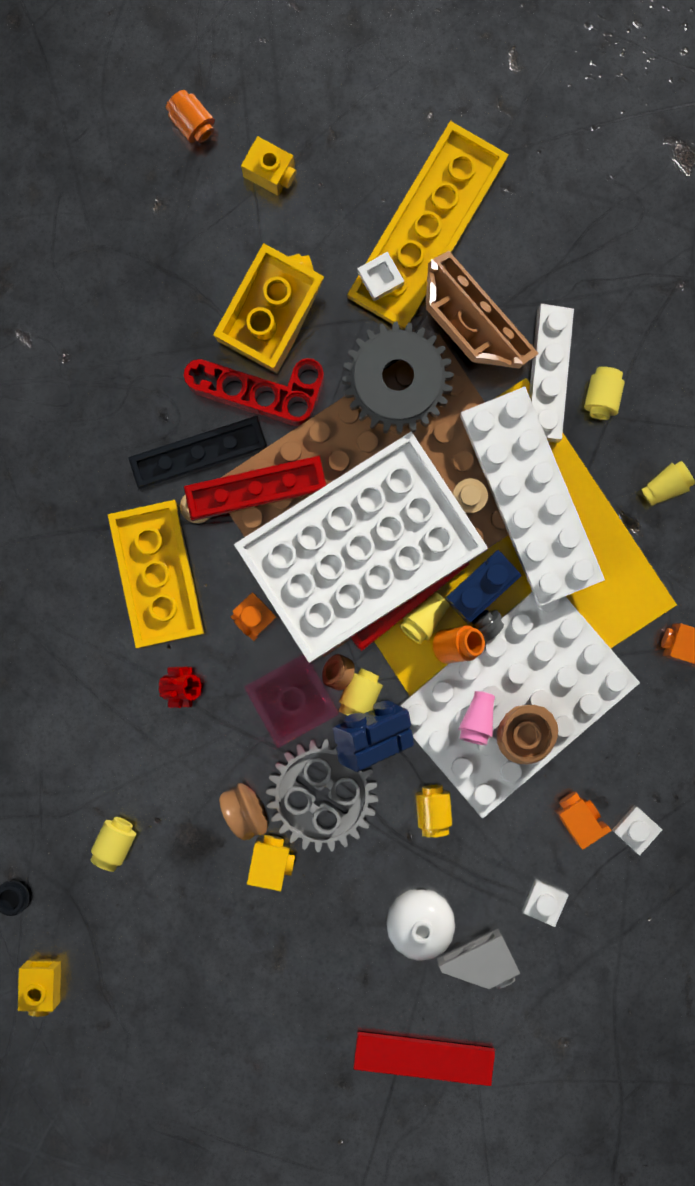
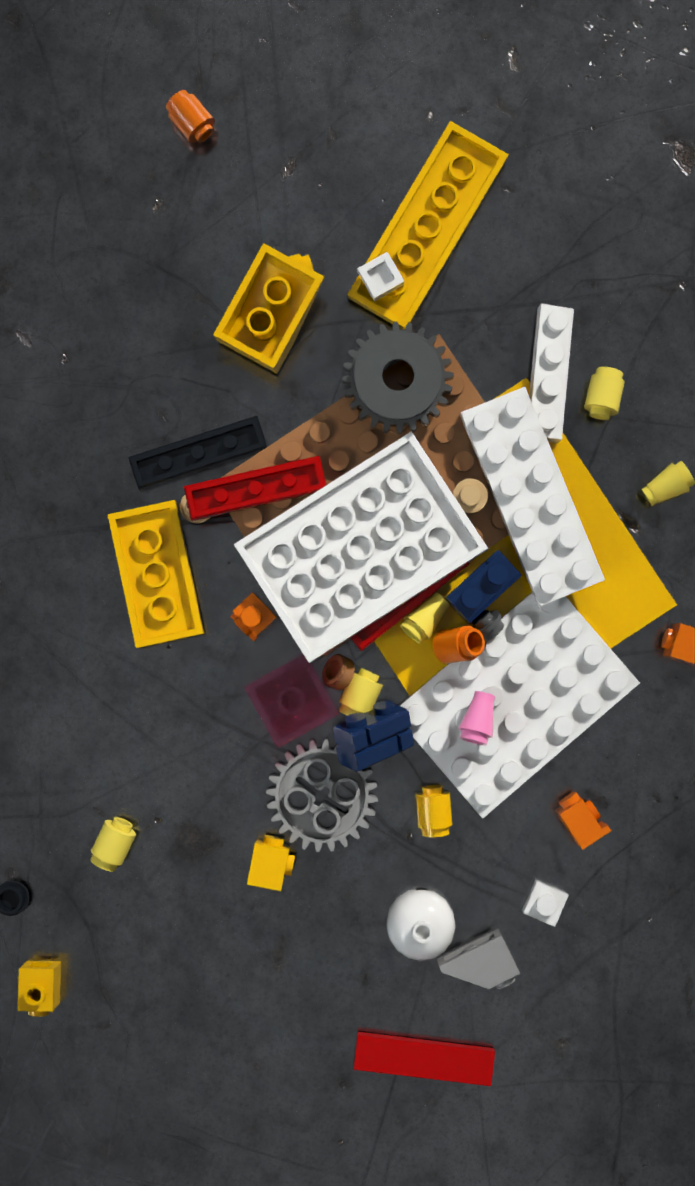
red gear [159,667,201,708] -> none
red beam [184,358,324,427] -> none
medium nougat piece [219,783,268,840] -> none
yellow brick [241,136,297,196] -> none
medium nougat wedge [426,251,539,368] -> none
medium nougat piece [497,705,558,765] -> none
white plate [612,805,662,855] -> none

